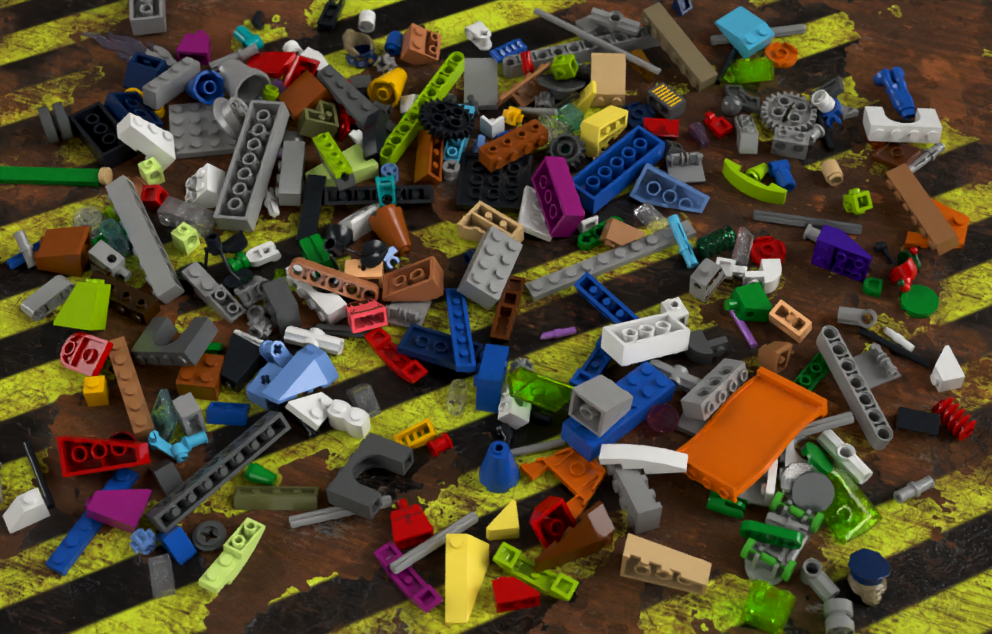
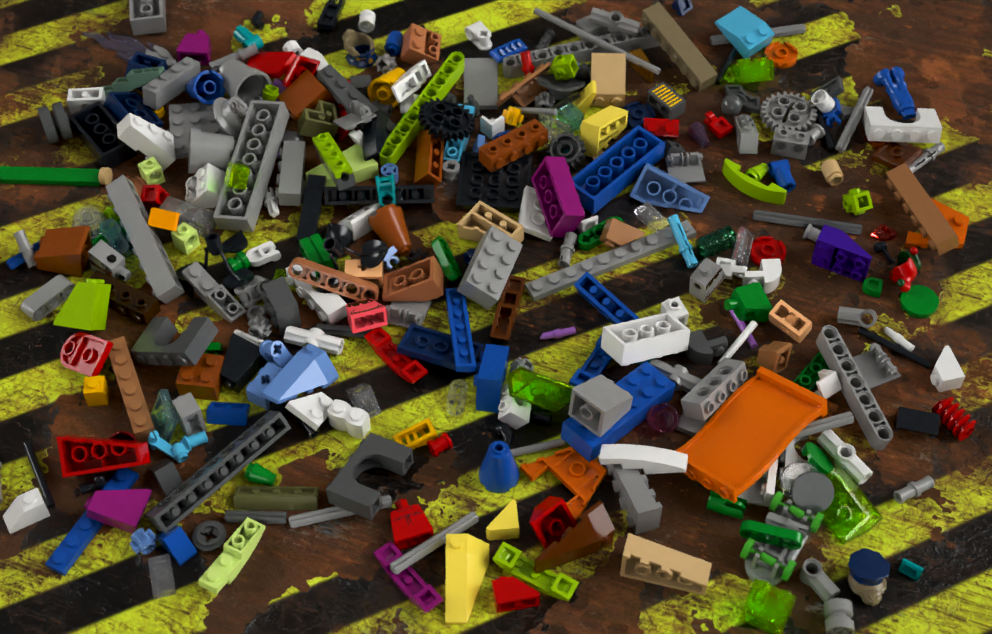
none -> white brick [67,87,106,115]
none -> black arm [79,473,107,495]
none -> sand green slope [103,66,165,97]
none -> light orange slope [148,207,180,231]
none -> light grey piece [188,127,234,174]
none -> clear neon green panel [224,162,250,189]
none -> dark grey axle [224,510,287,524]
none -> light grey hinge [333,100,377,130]
none -> white slope [391,60,432,103]
none -> black gear [406,247,428,265]
none -> green beam [431,236,462,282]
none -> dark grey axle [535,29,555,50]
none -> light grey pin [558,232,577,268]
none -> white bar [717,320,758,364]
none -> white panel [814,369,842,399]
none -> light grey axle [835,86,873,153]
none -> clear red tile [870,223,898,241]
none -> teal slope [898,558,924,581]

